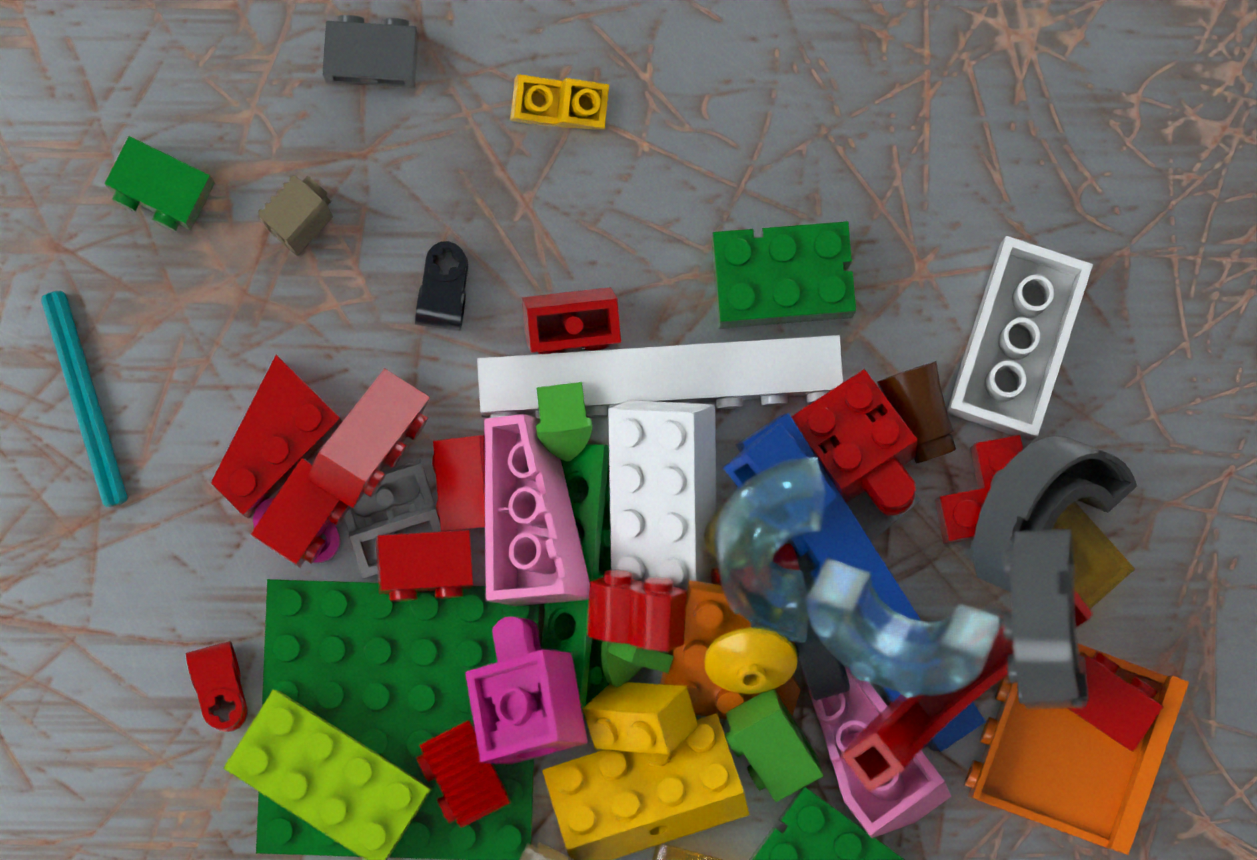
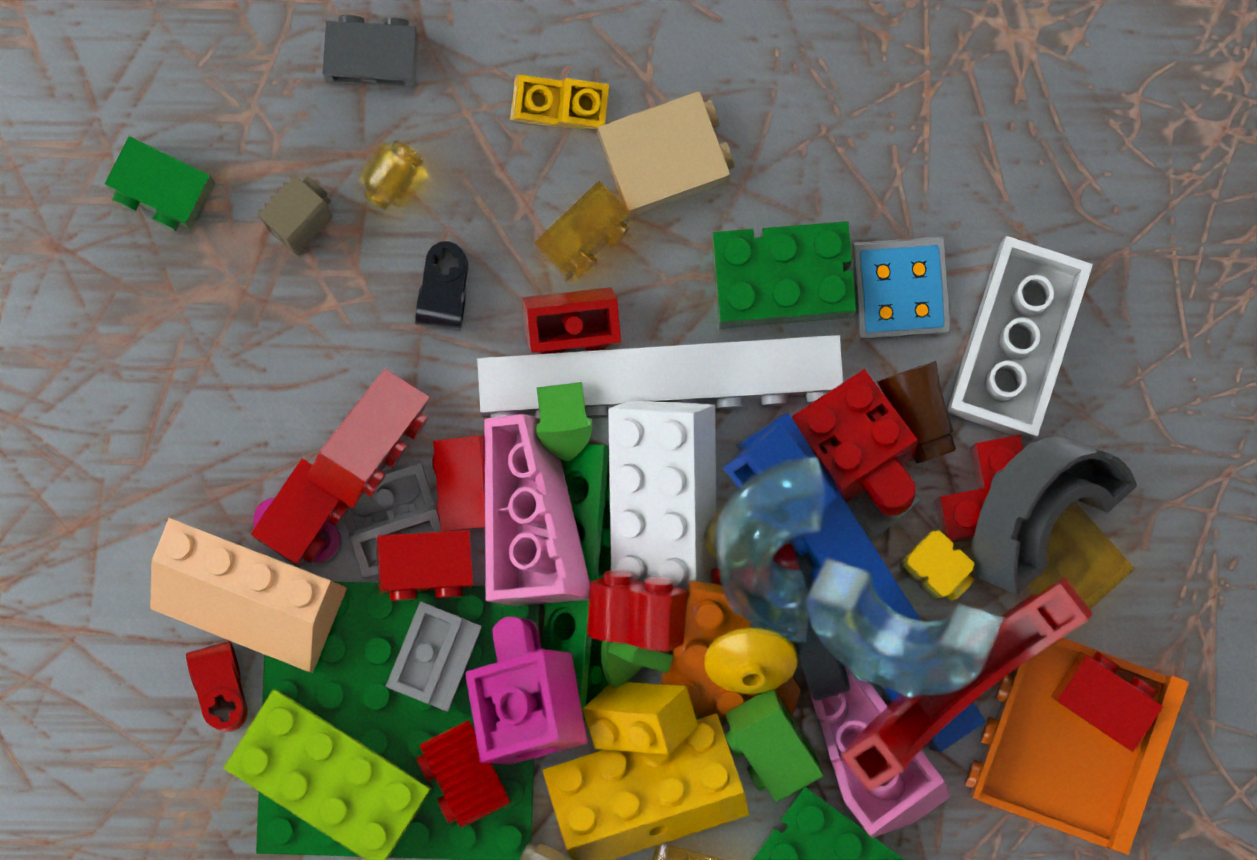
teal axle [41,290,128,507] -> none
red wedge [211,355,343,519] -> none
dark grey brick [1003,529,1089,710] -> none
none -> light nougat slope [150,518,347,673]
none -> clear yellow head [360,140,427,210]
none -> light grey plate [386,601,482,712]
none -> clear yellow brick [534,181,631,282]
none -> tan brick [598,91,735,218]
none -> dark azure slope [853,237,950,339]
none -> yellow brick [900,530,975,602]

